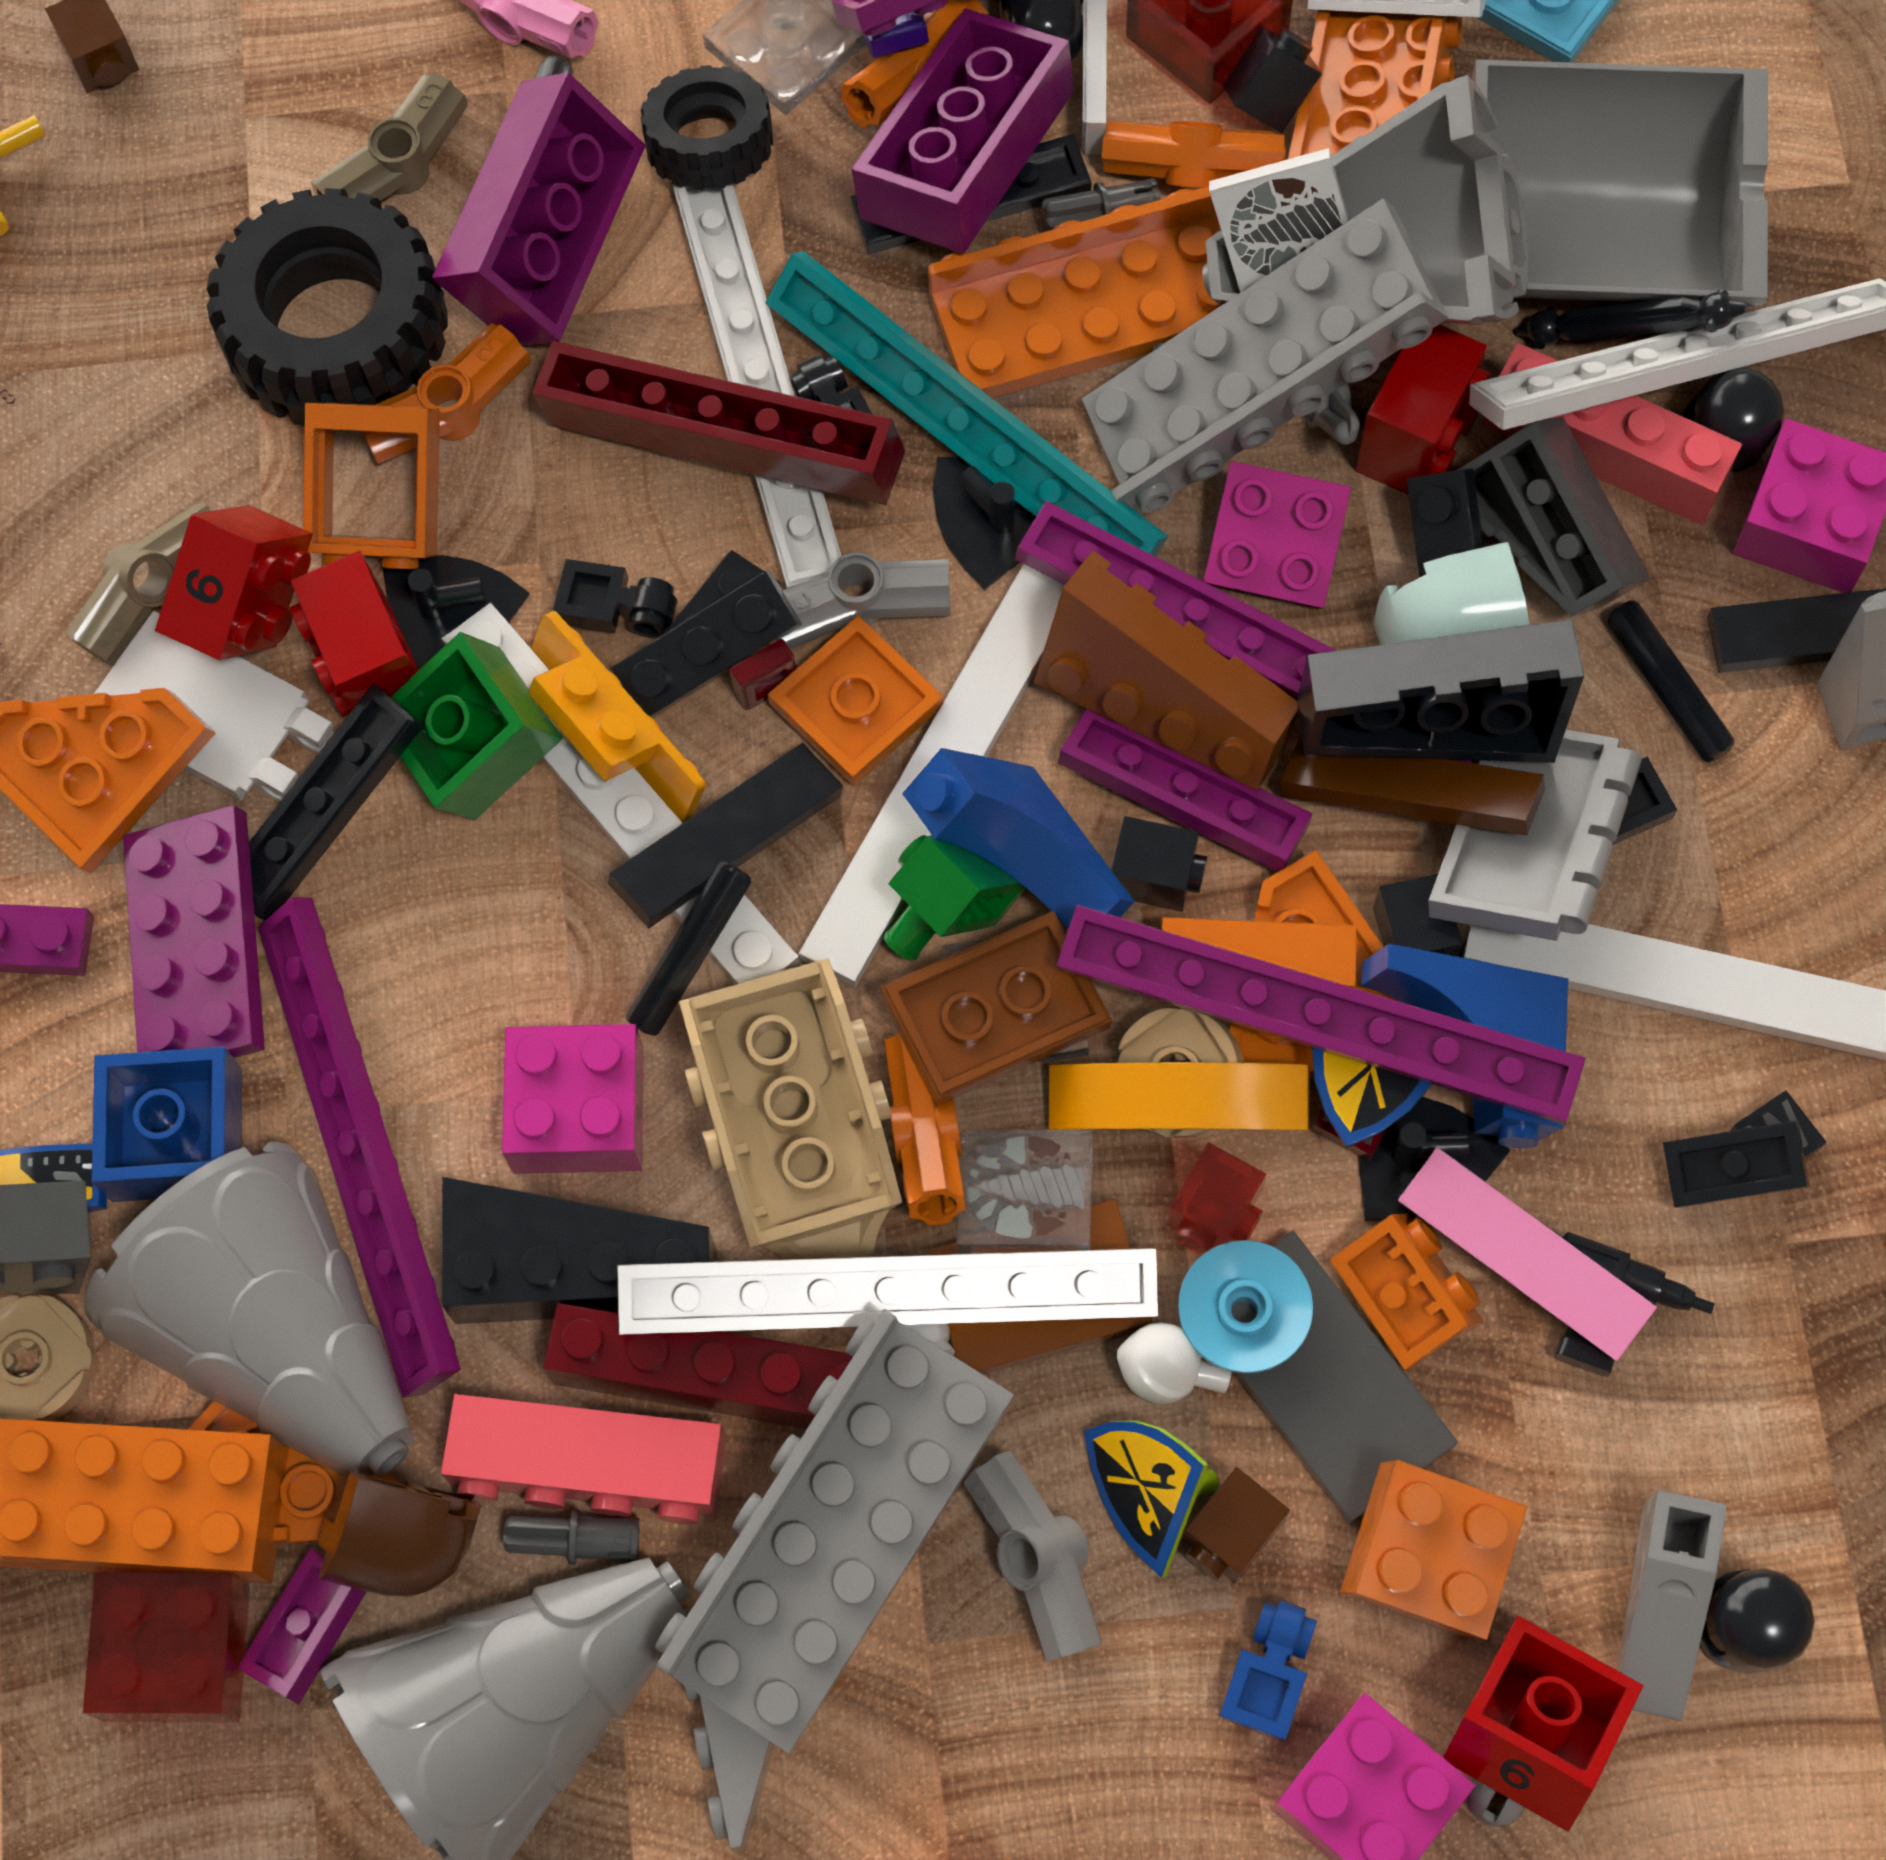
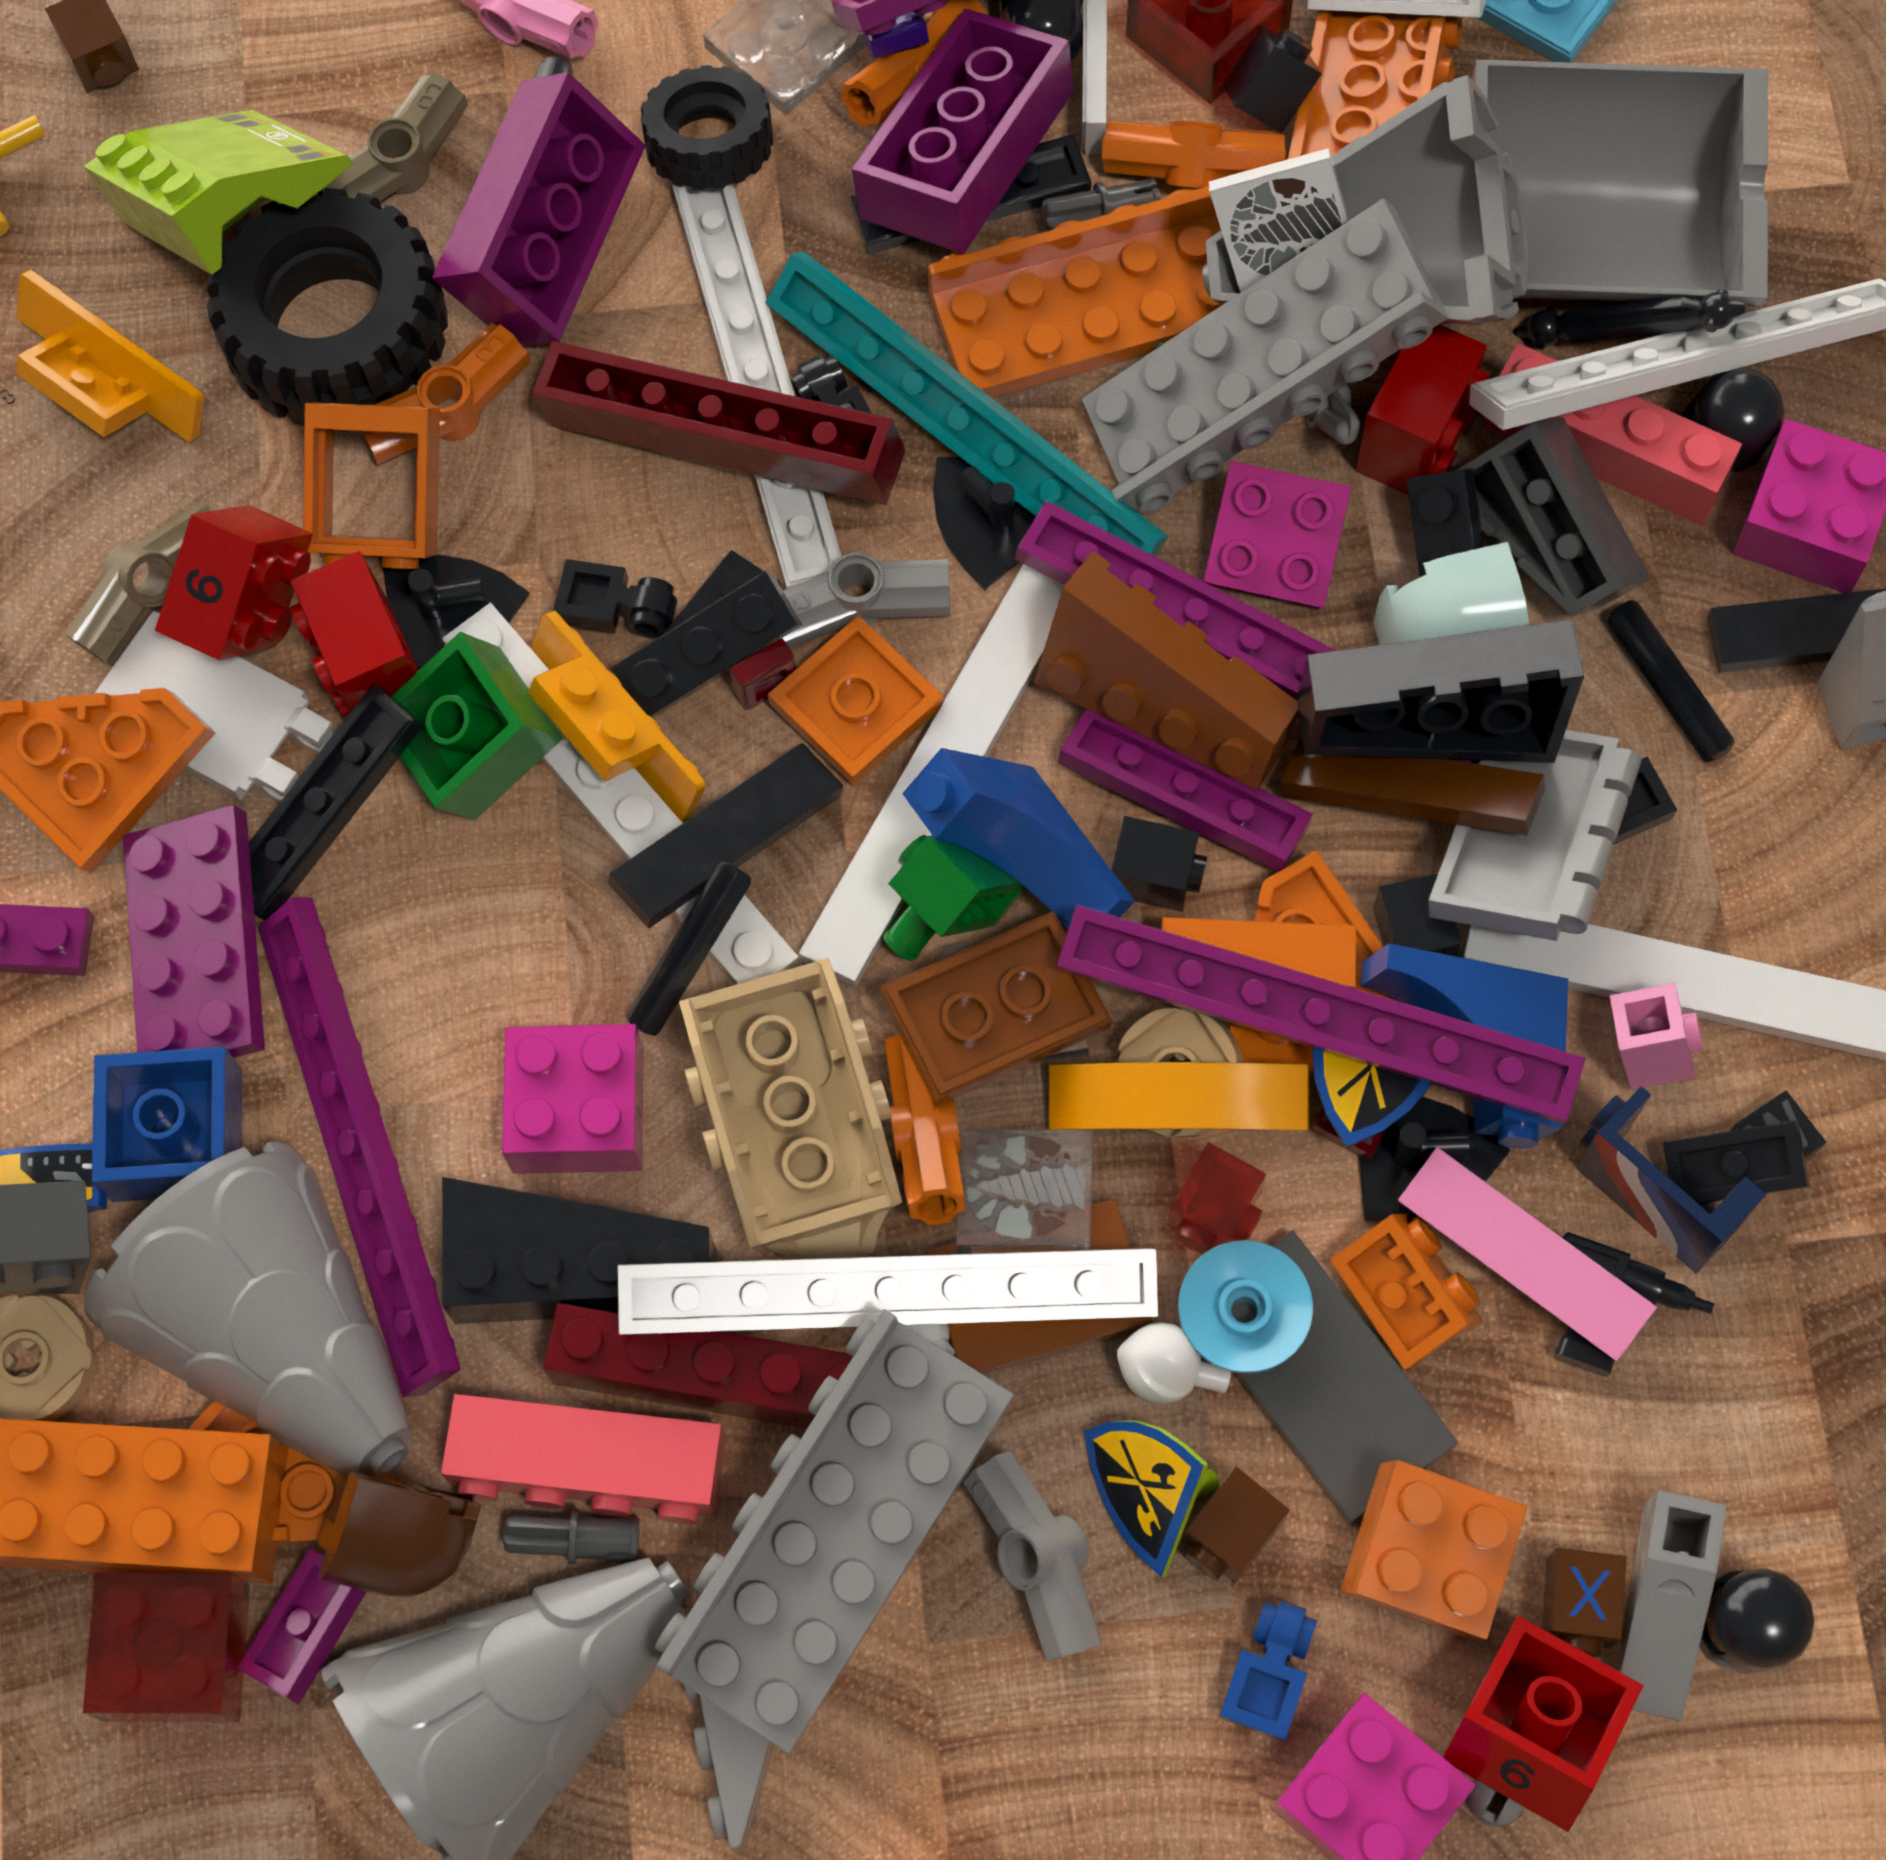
none -> light orange bracket [16,270,204,442]
none -> lime piece [83,109,353,275]
none -> reddish brown brick [1542,1548,1626,1657]
none -> dark blue panel [1576,1086,1766,1274]
none -> bright pink brick [1610,983,1703,1090]

